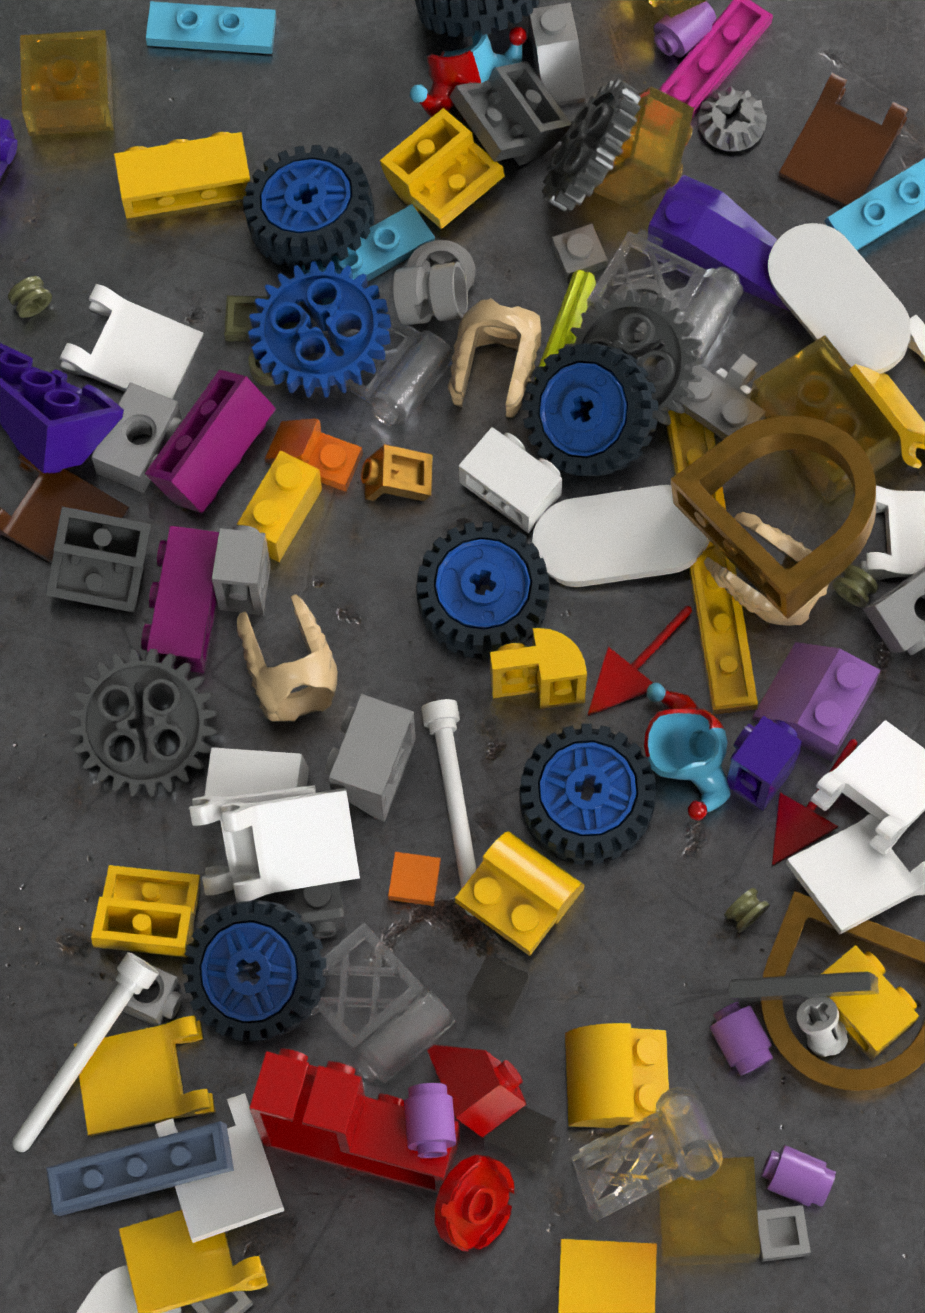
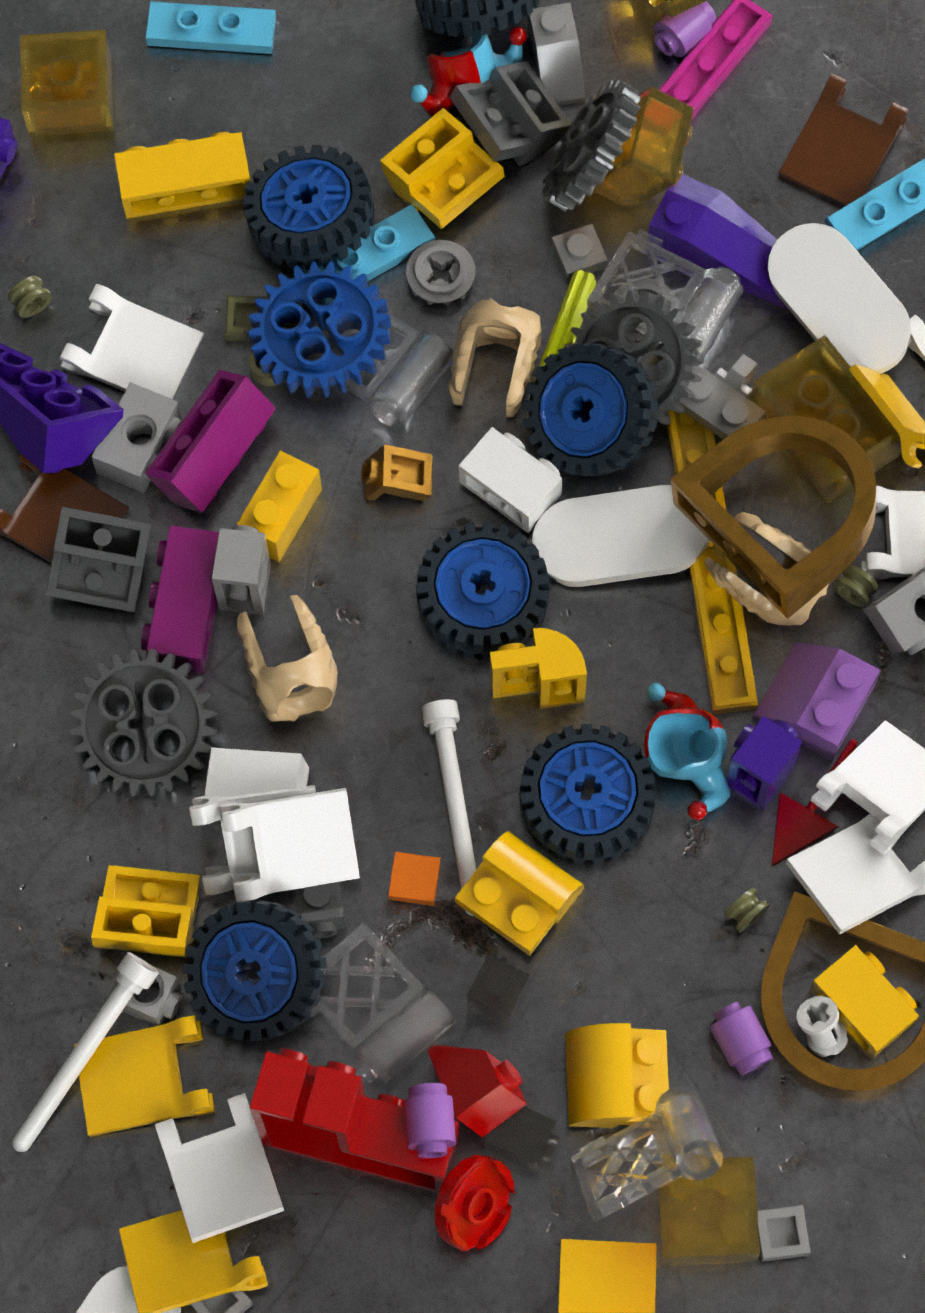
sand blue tile [46,1121,234,1216] -> none
orange slope [264,418,363,492] -> none
light grey slope [324,694,416,822] -> none
light grey wheel [393,262,468,325] -> none
red piece [588,606,692,716] -> none
light grey gear [698,86,767,151] -> none
dark grey tile [729,971,879,1002] -> none
medium lavender brick [761,1145,836,1207] -> none

